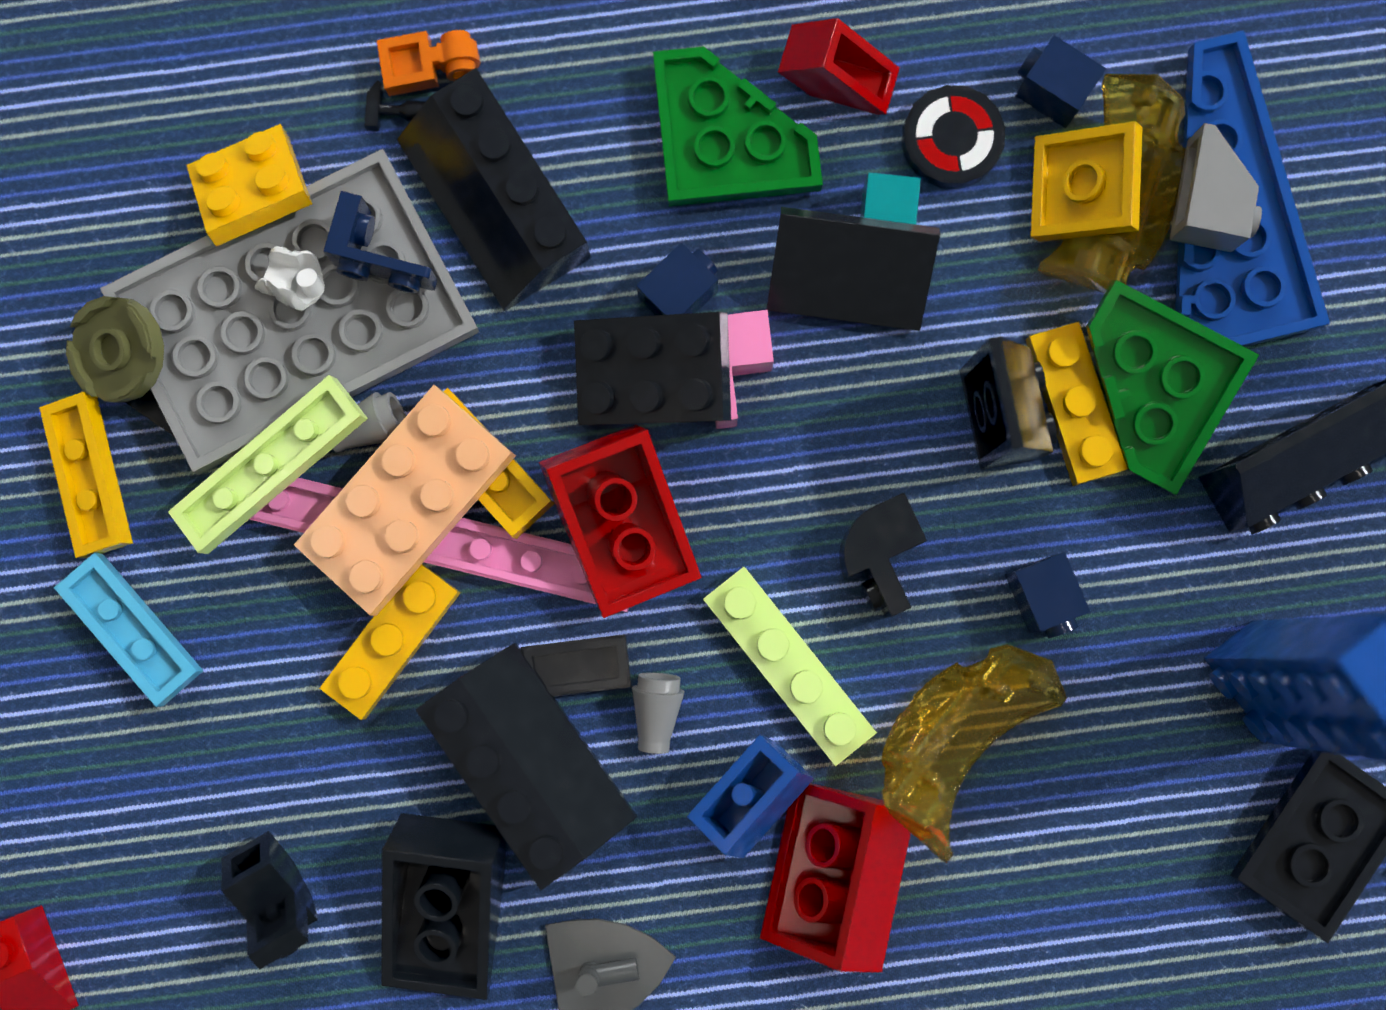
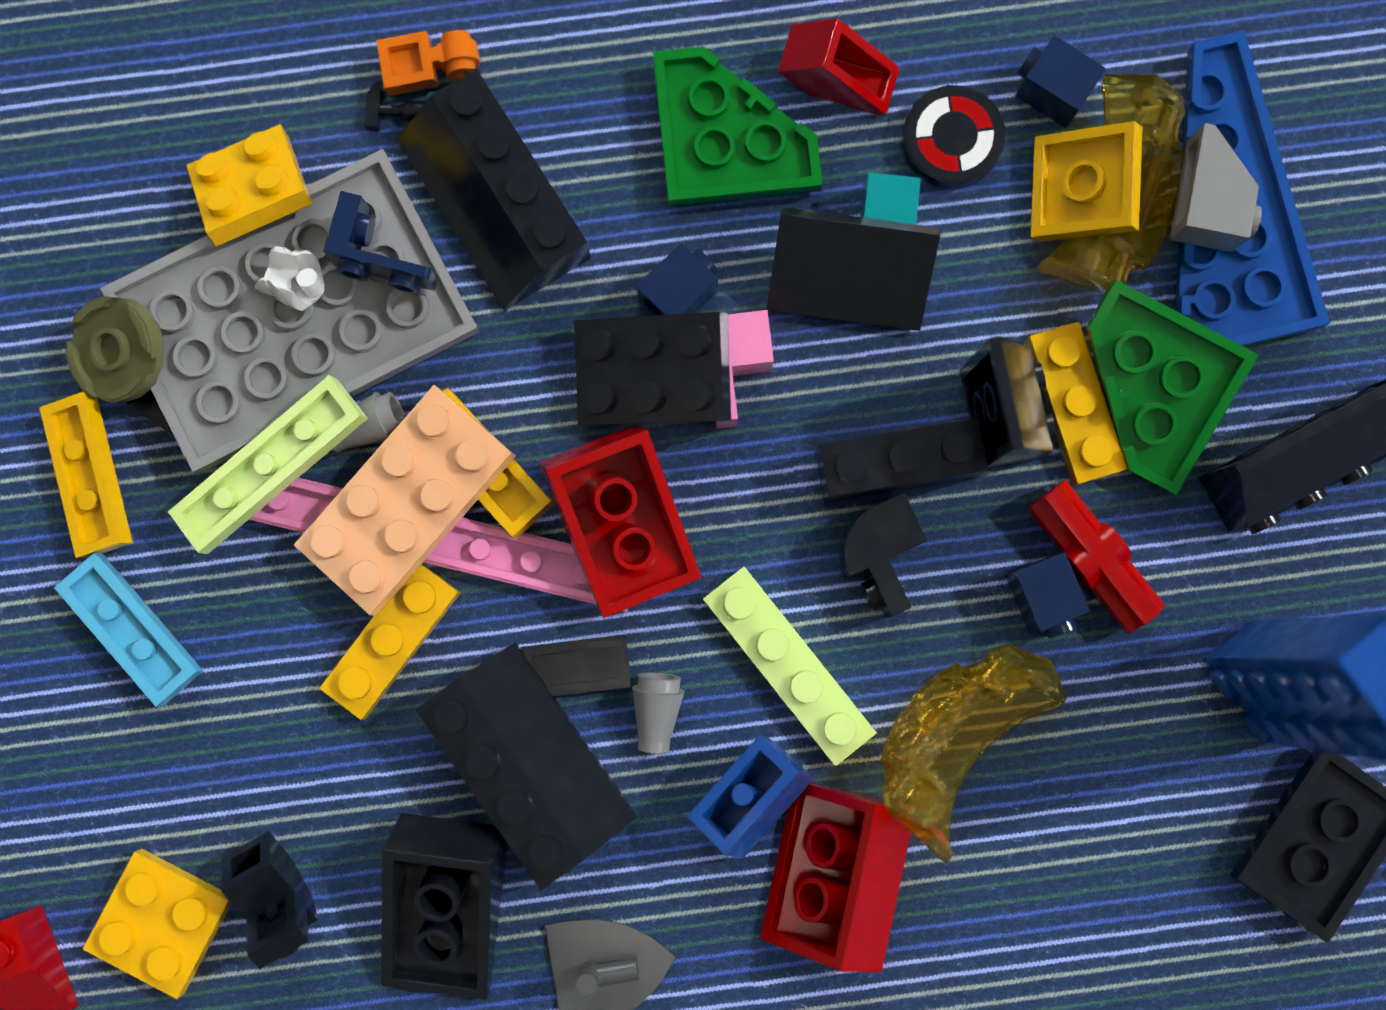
none -> yellow plate [83,849,232,999]
none -> black brick [815,418,988,503]
none -> red piece [1027,480,1165,634]

